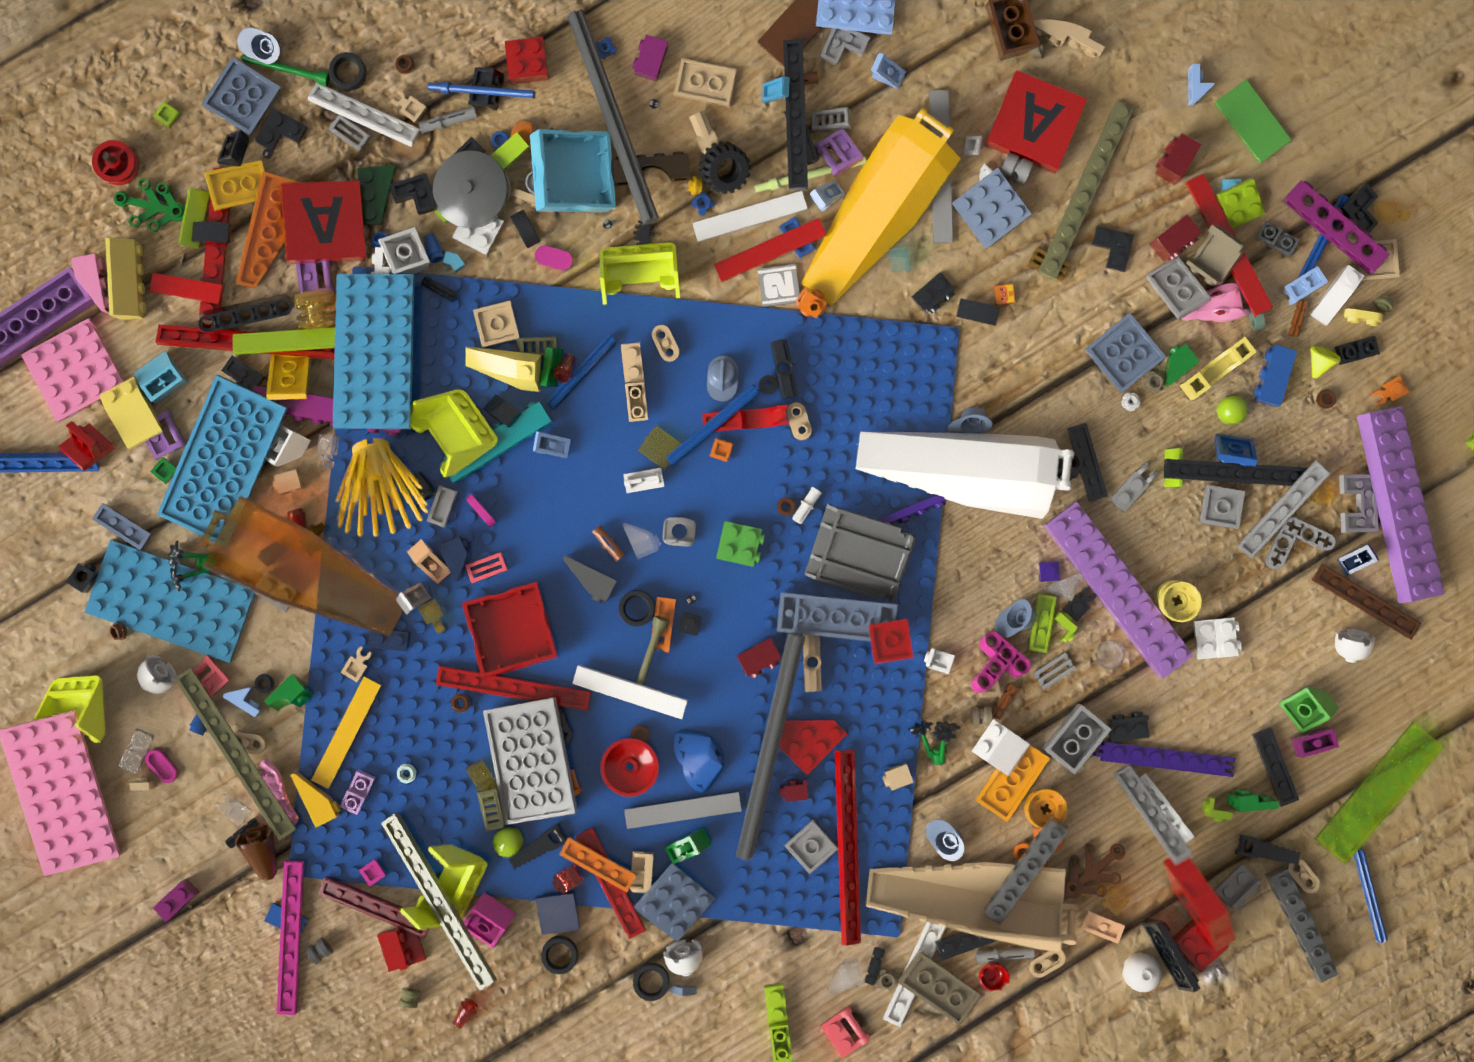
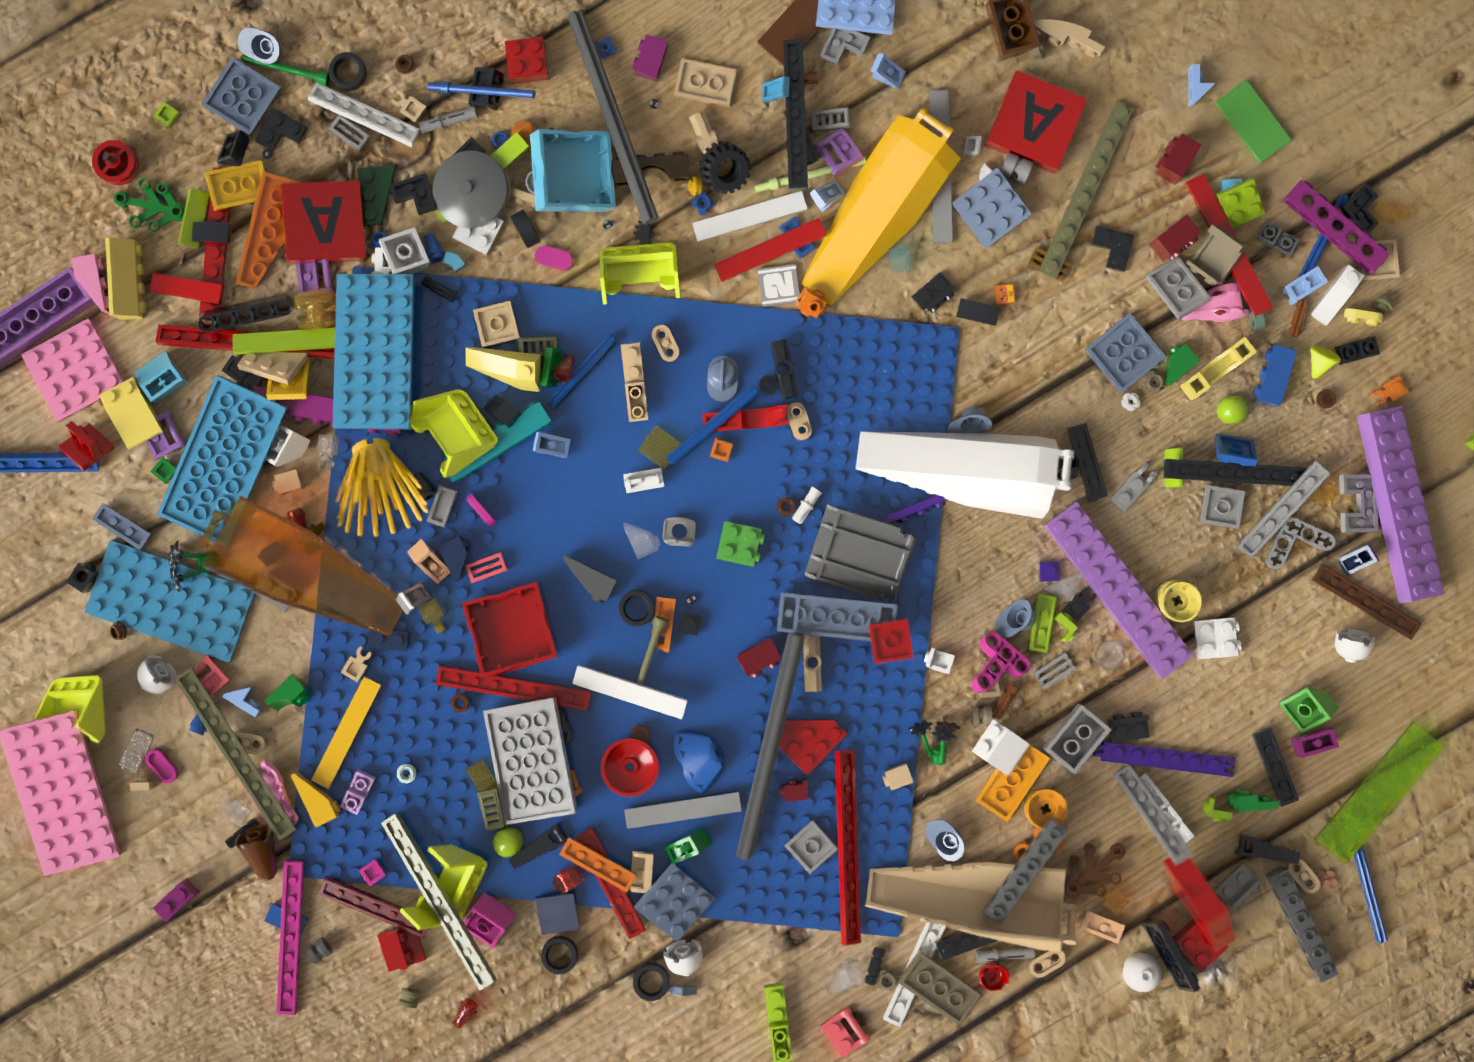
black plate [255,674,274,693] -> none
dark orange pin [591,525,625,562] -> none
none -> tan wing [238,352,308,385]
none -> nougat plant [1317,870,1338,892]

